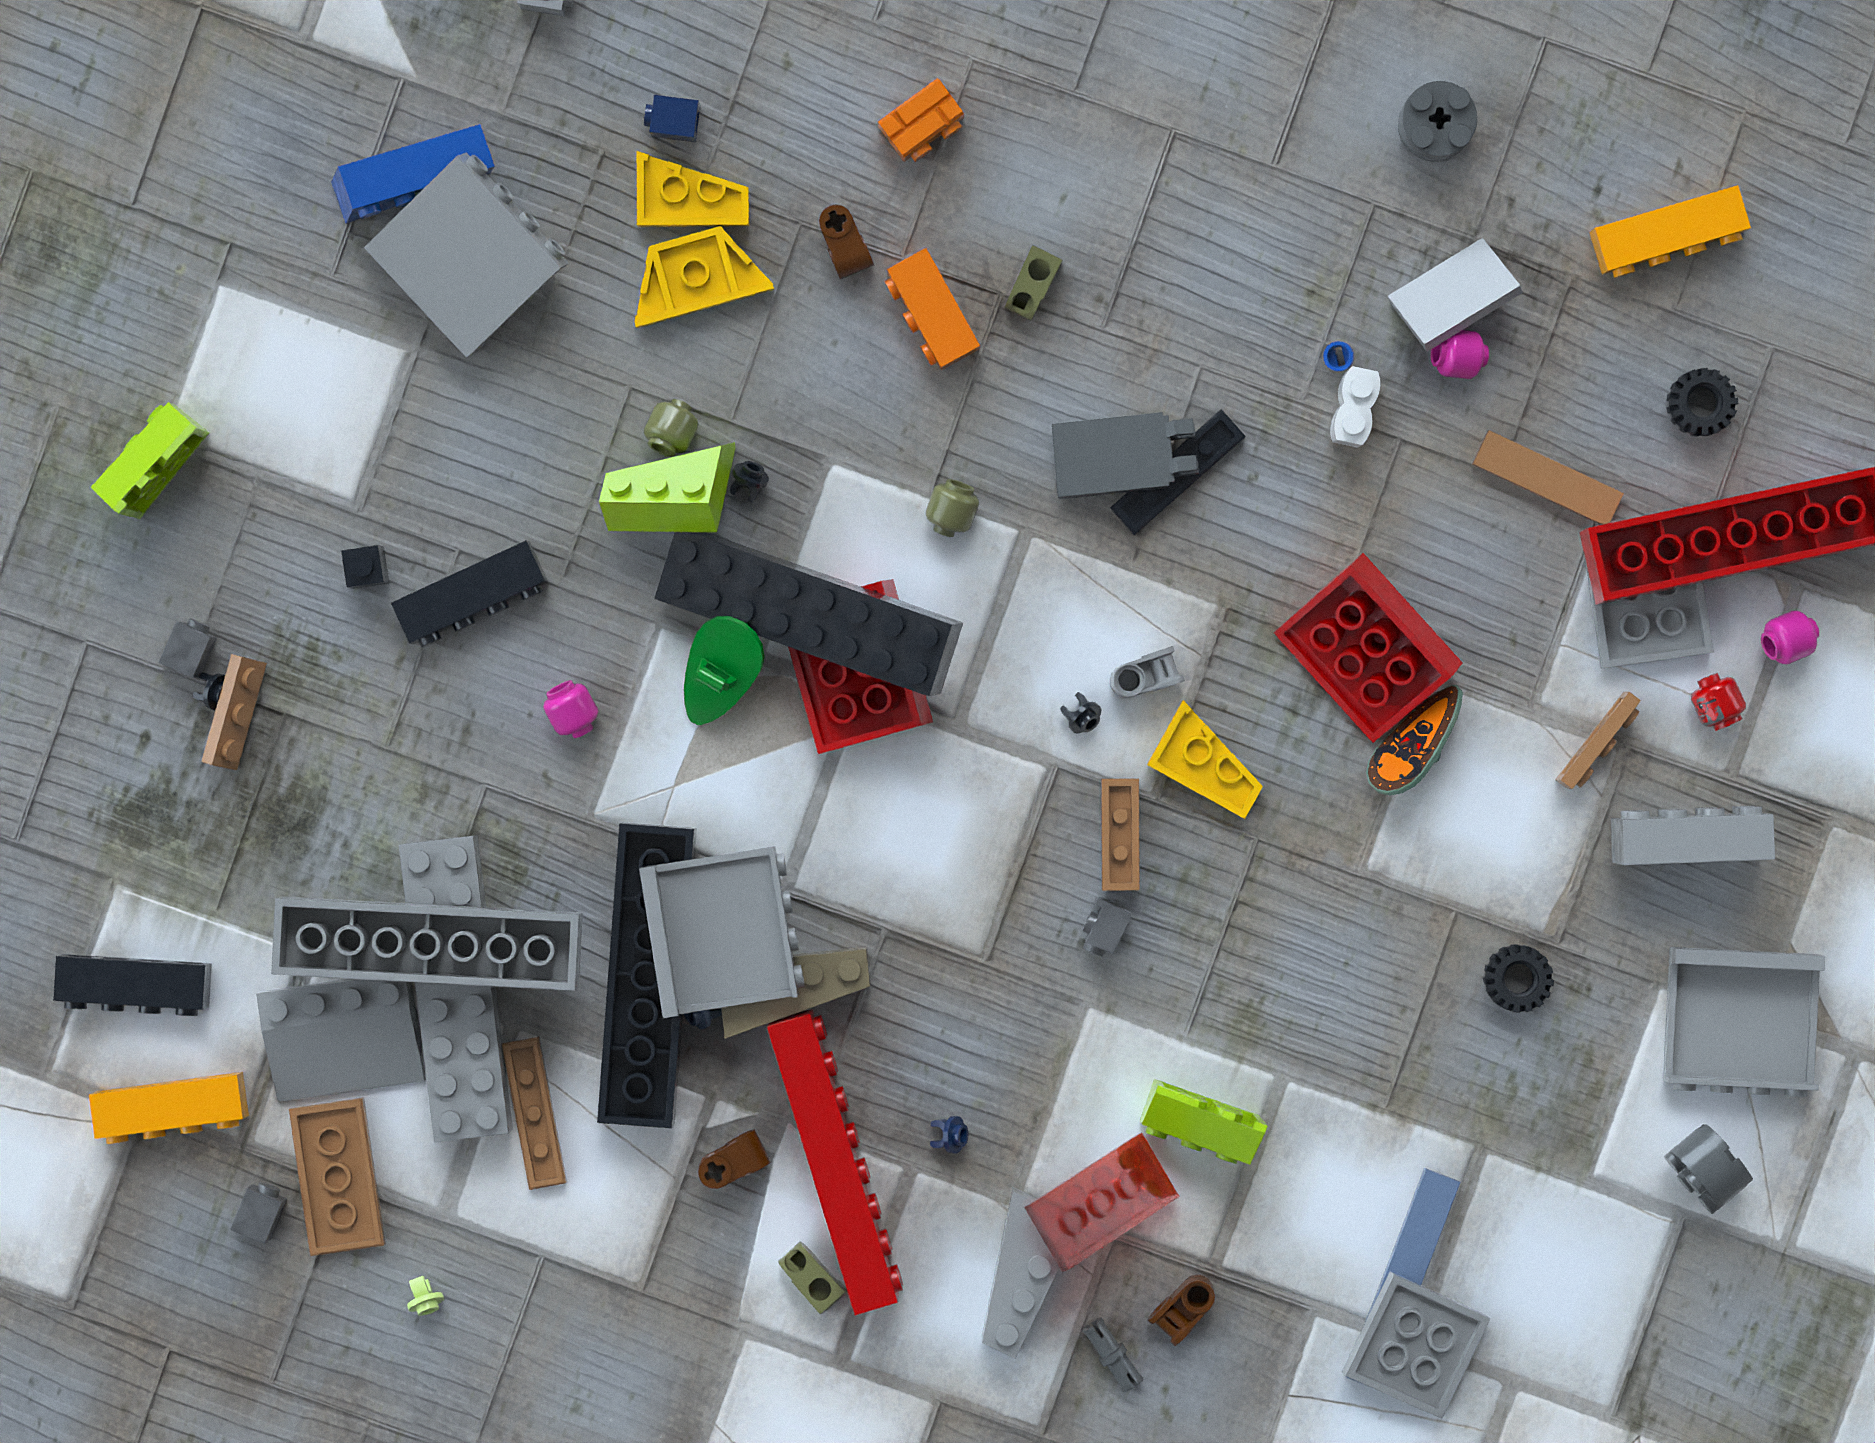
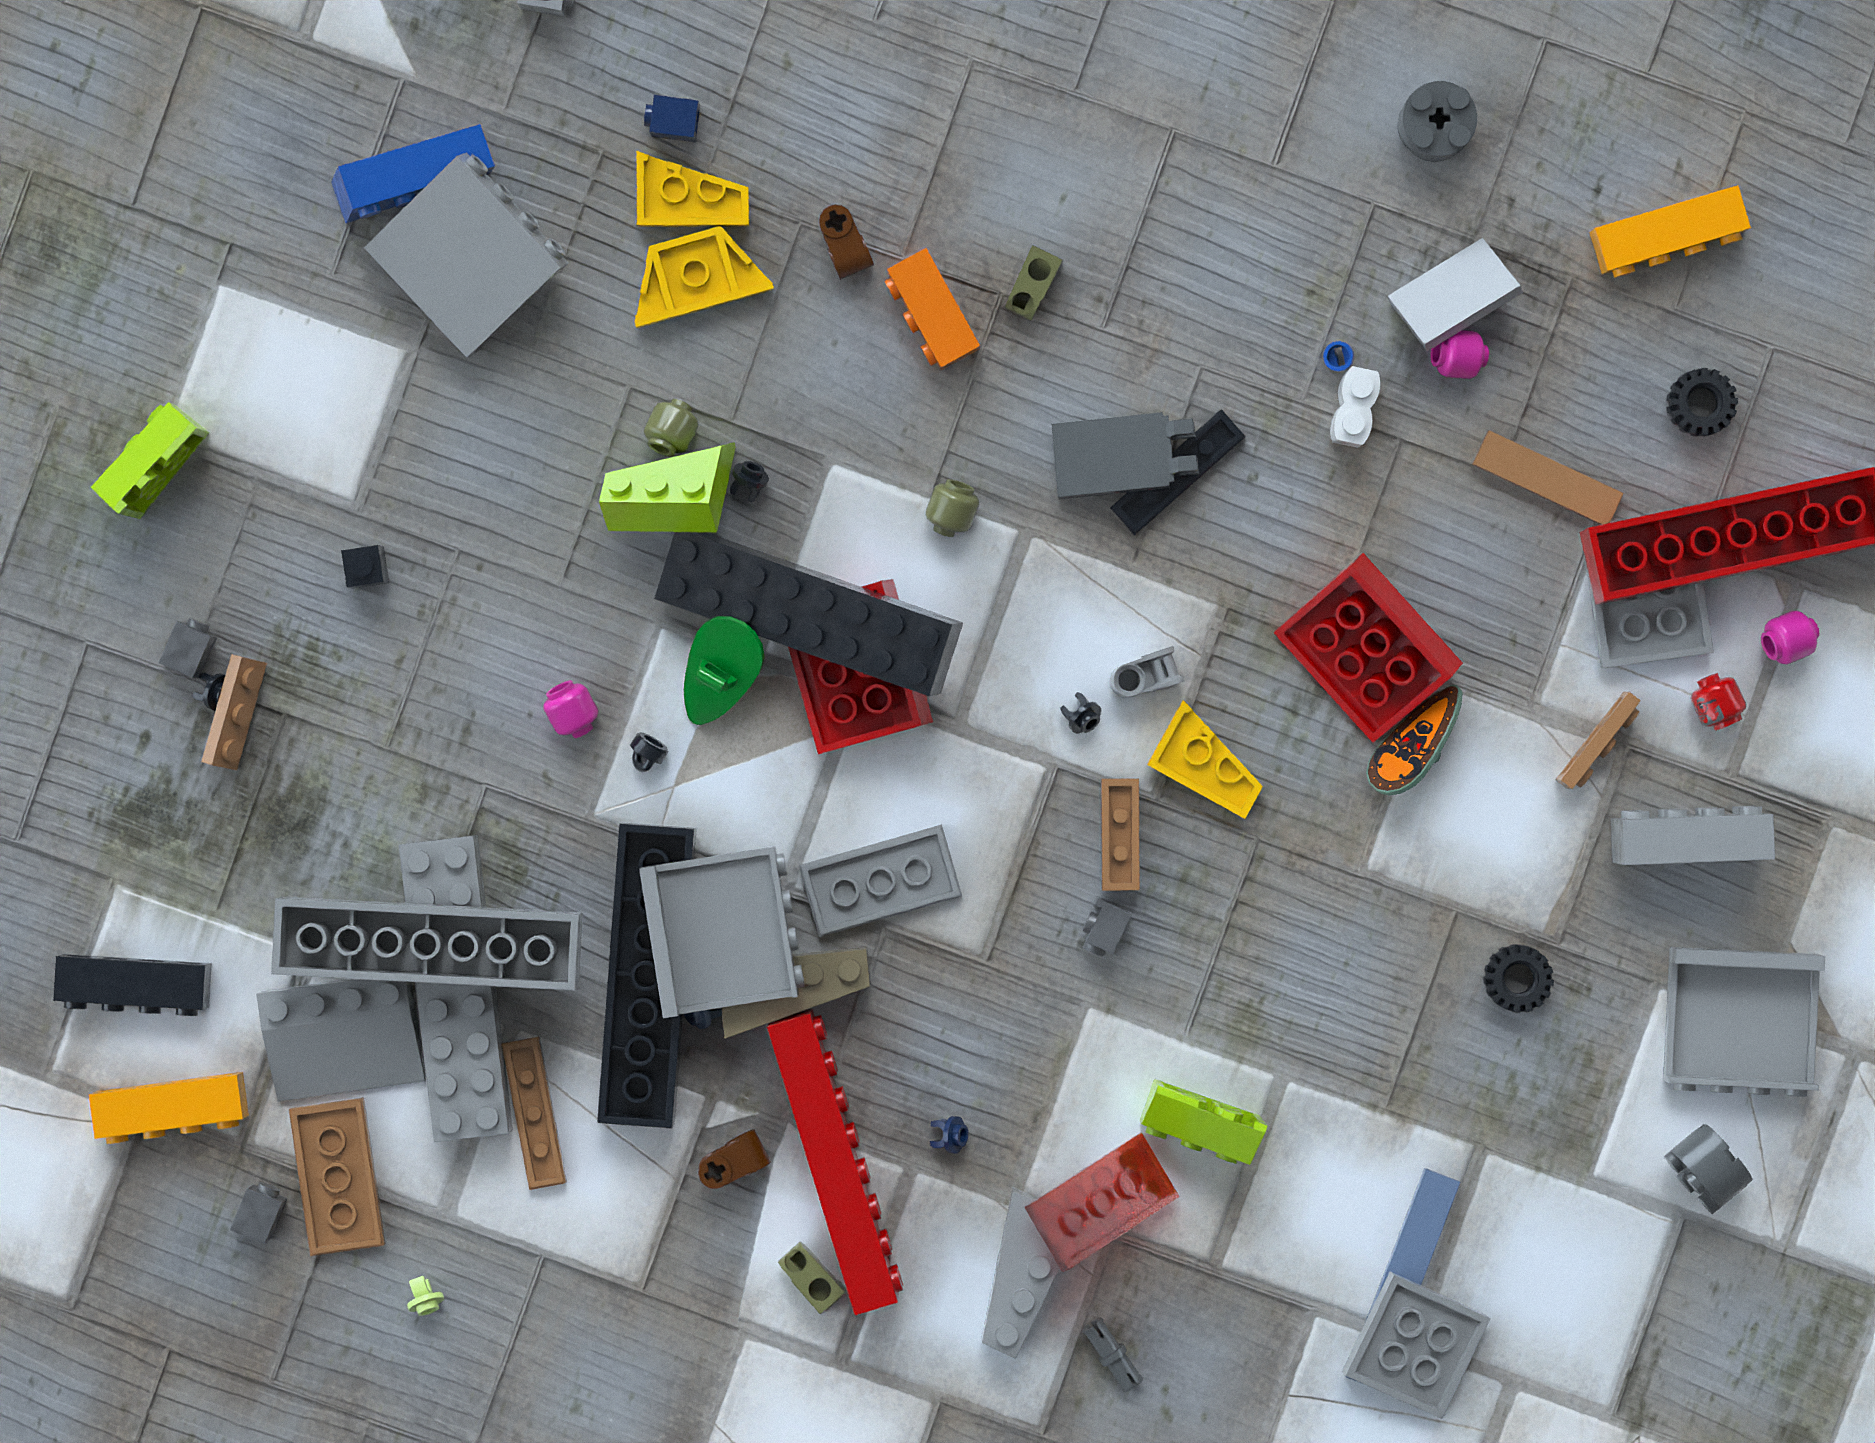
black brick [391,540,548,648] -> none
orange brick [878,78,964,162] -> none
reddish brown piece [1147,1274,1215,1346] -> none
none -> black tile [630,732,669,772]
none -> light grey tile [799,824,962,937]

